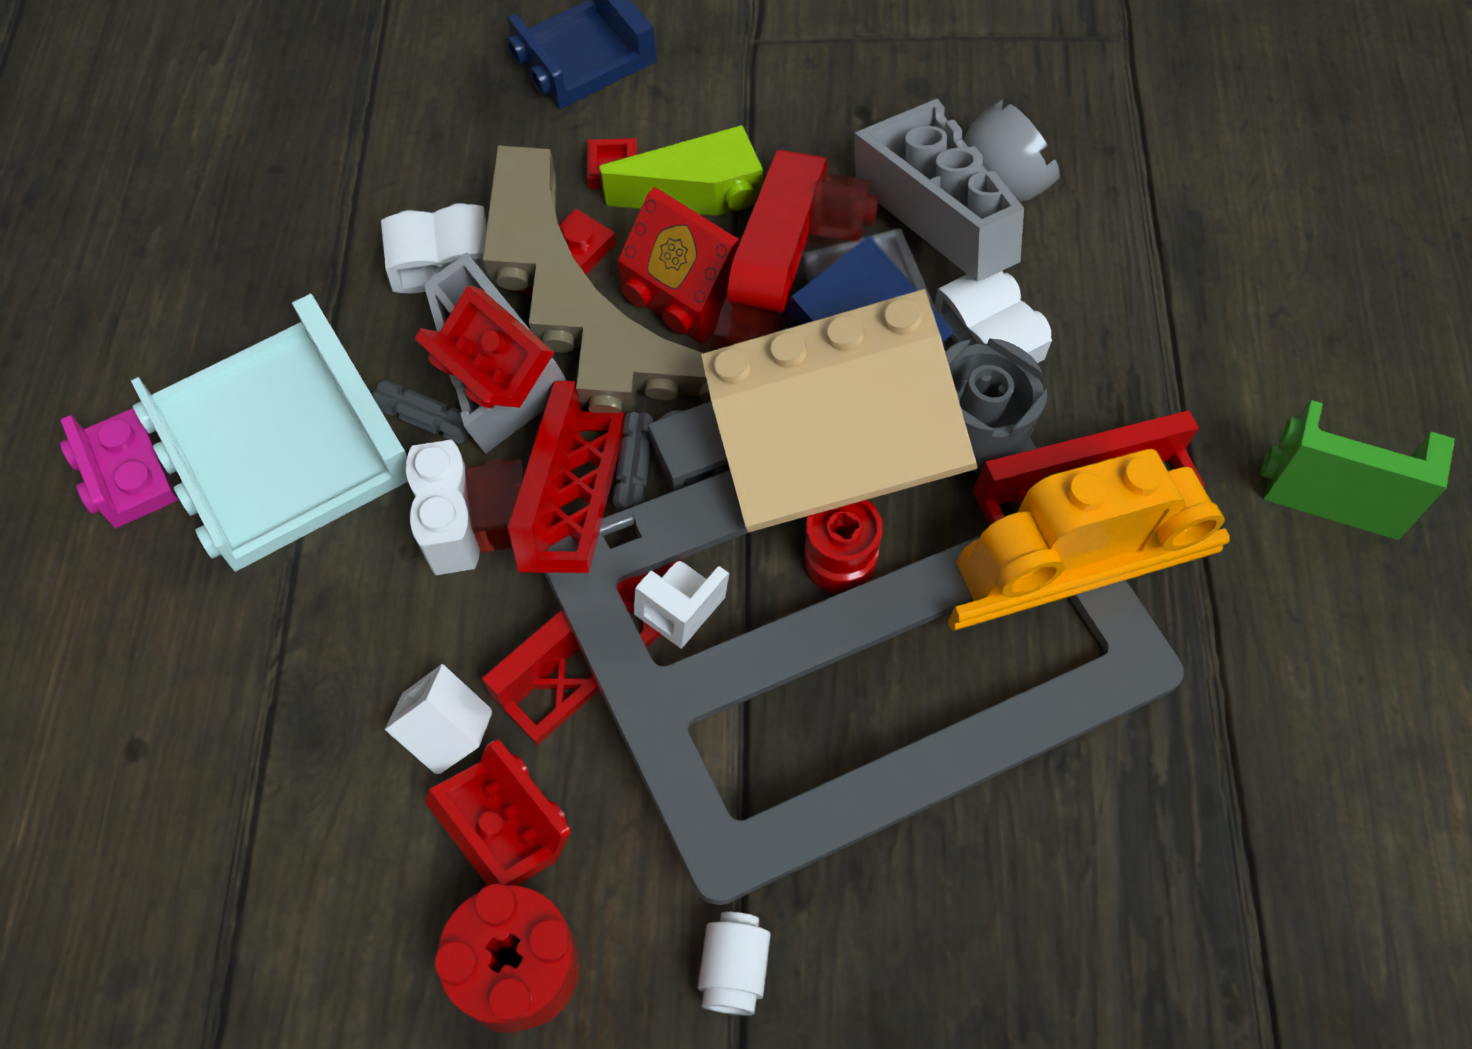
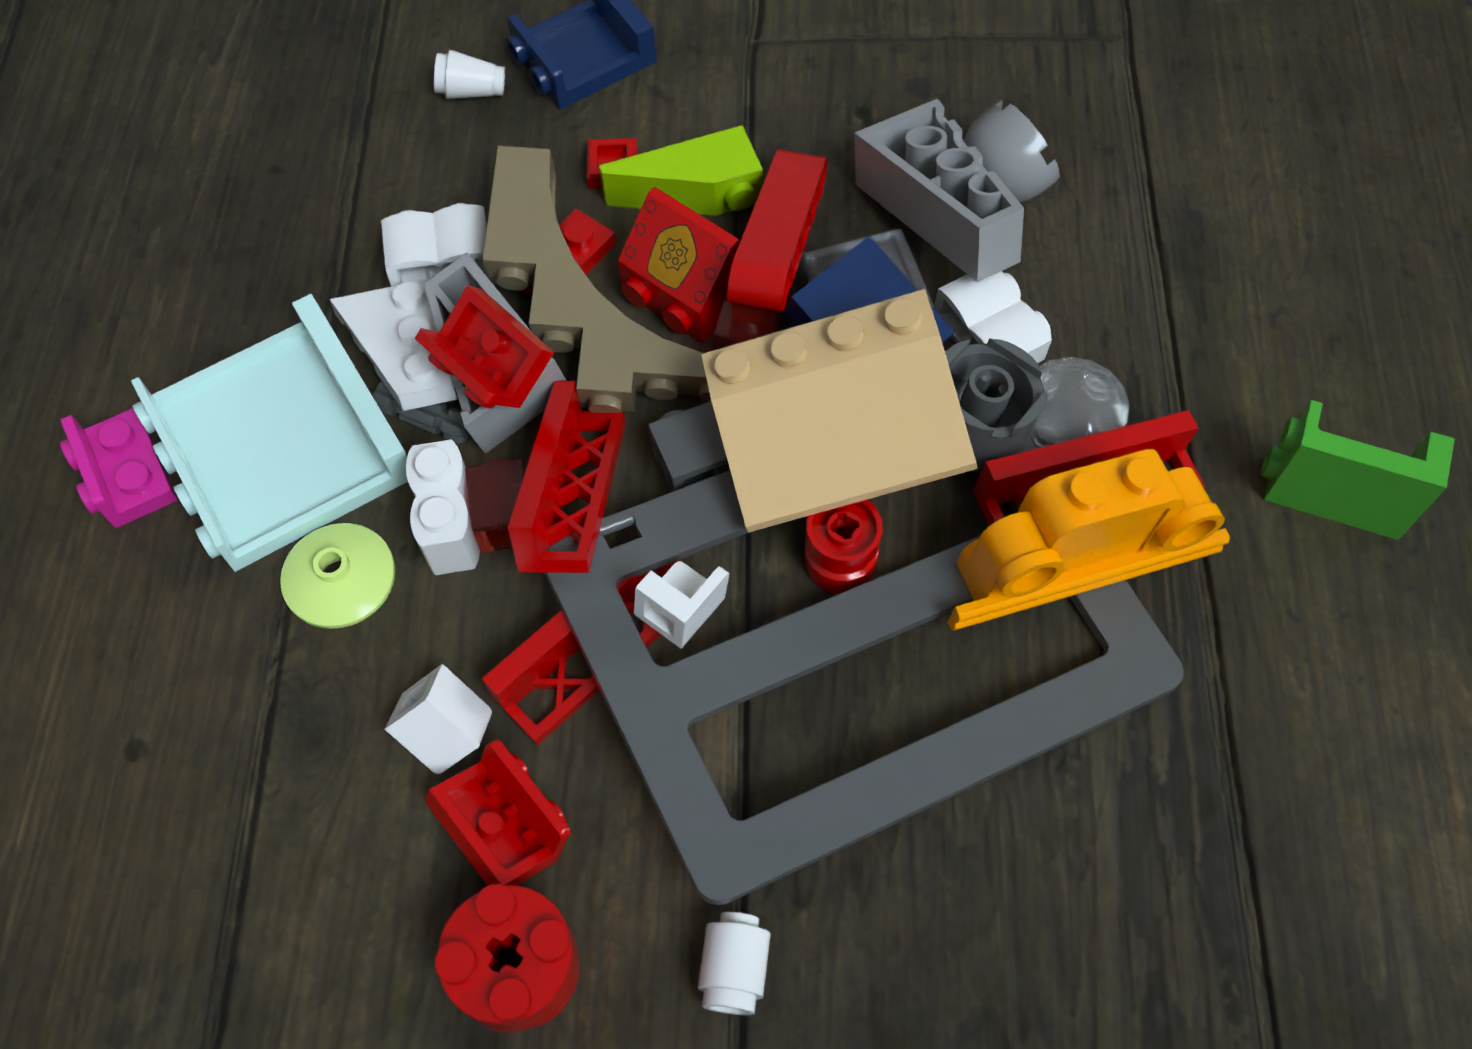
dark grey axle [612,412,653,513] -> none
clear red brick [808,173,879,242] -> none
none -> yellowish green dish [280,523,395,629]
none -> white wing [330,279,457,411]
none -> white cone [434,50,505,99]
none -> clear dish [1031,357,1129,447]

